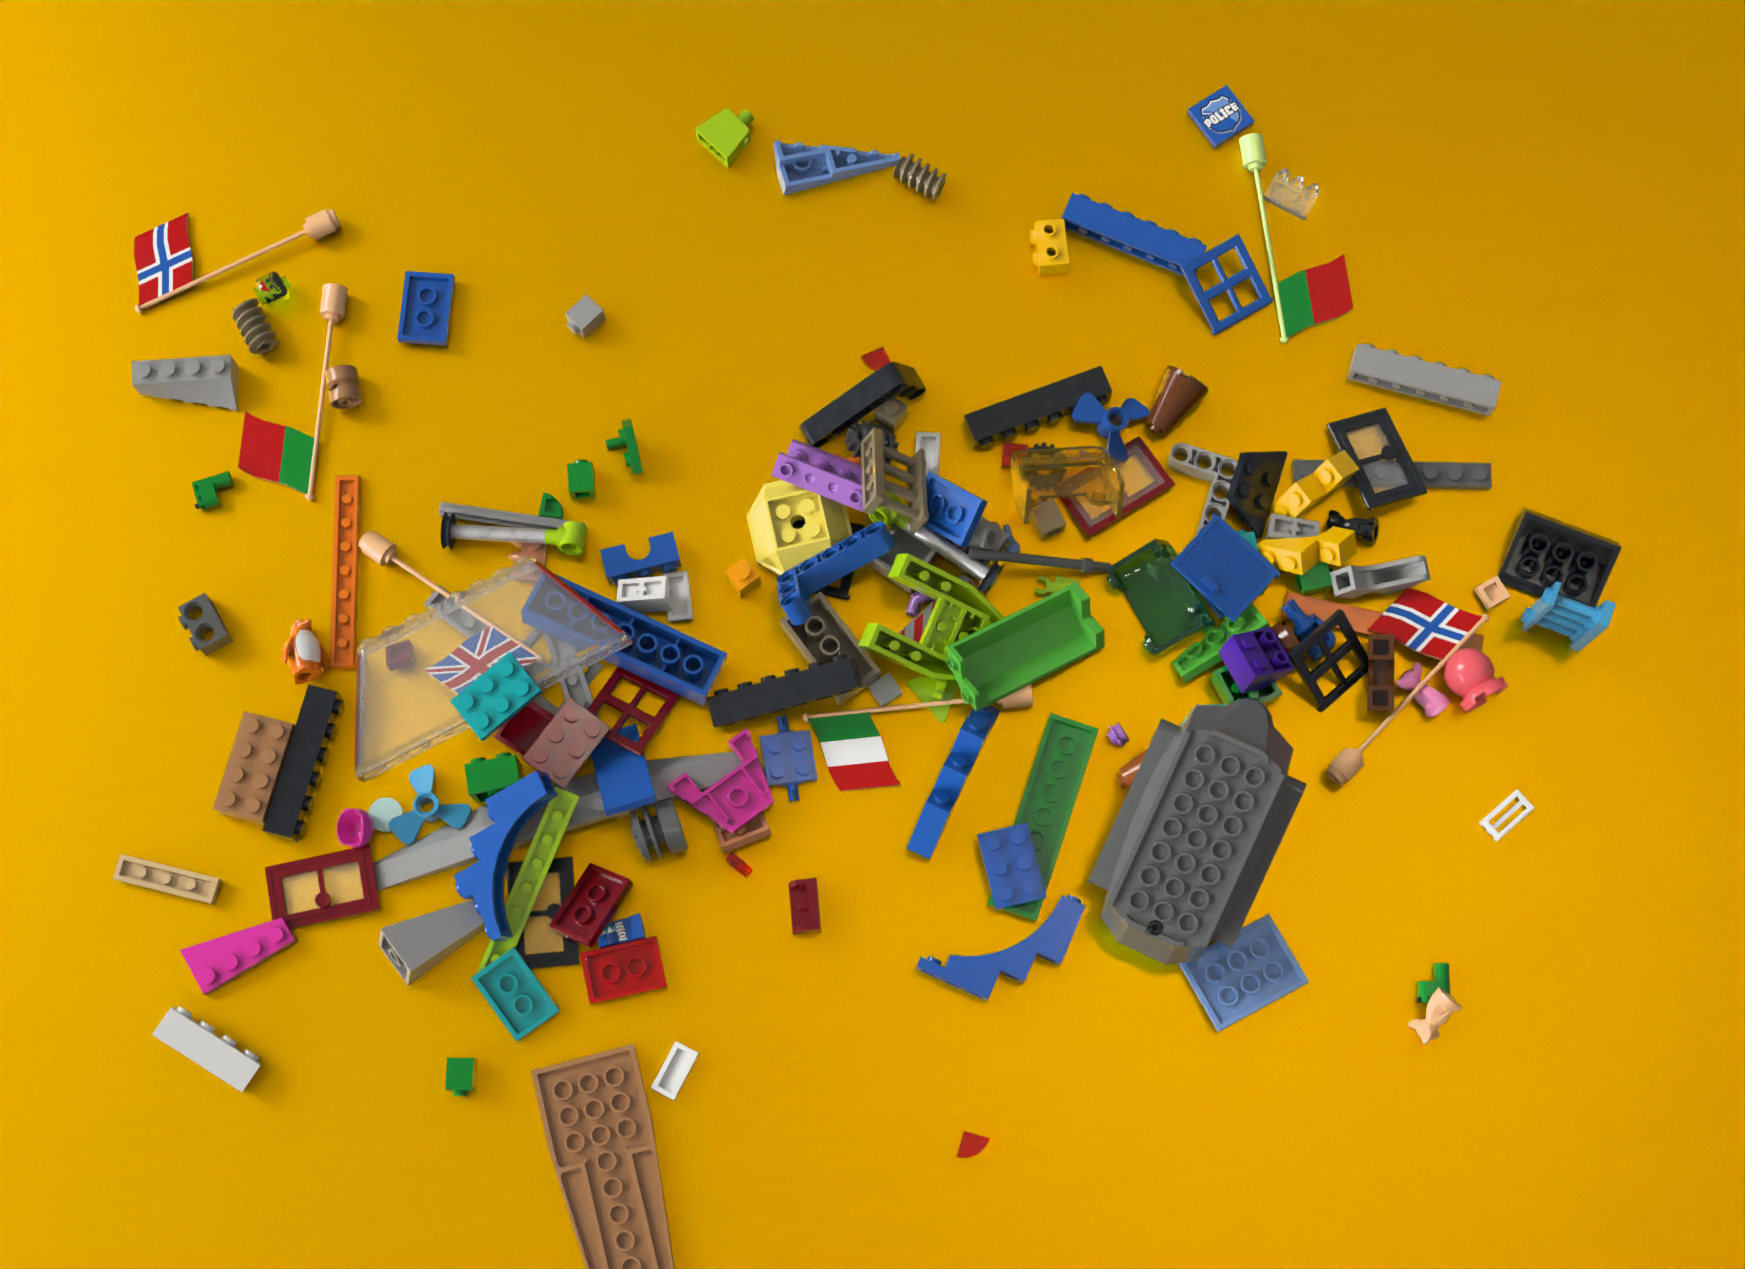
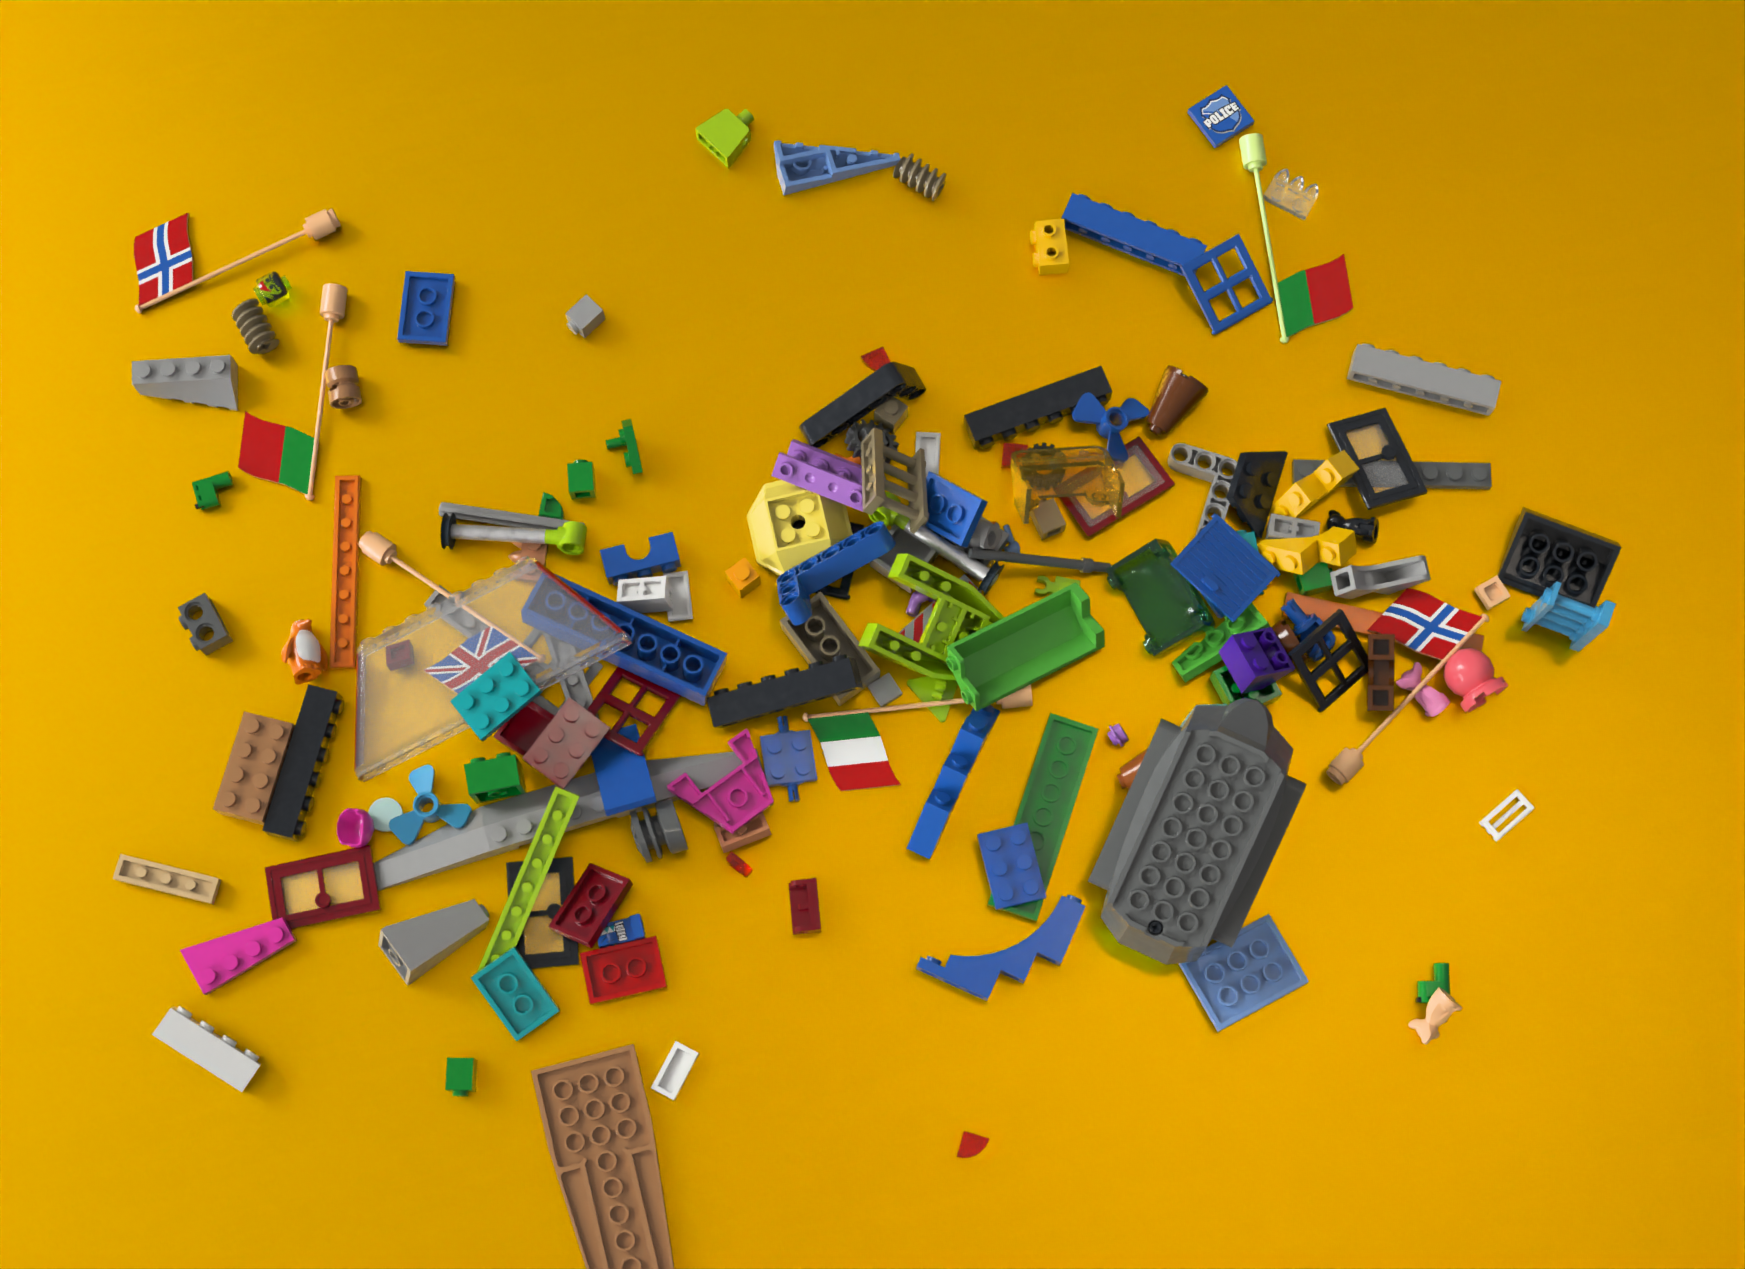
blue arch [454,770,558,942] -> none

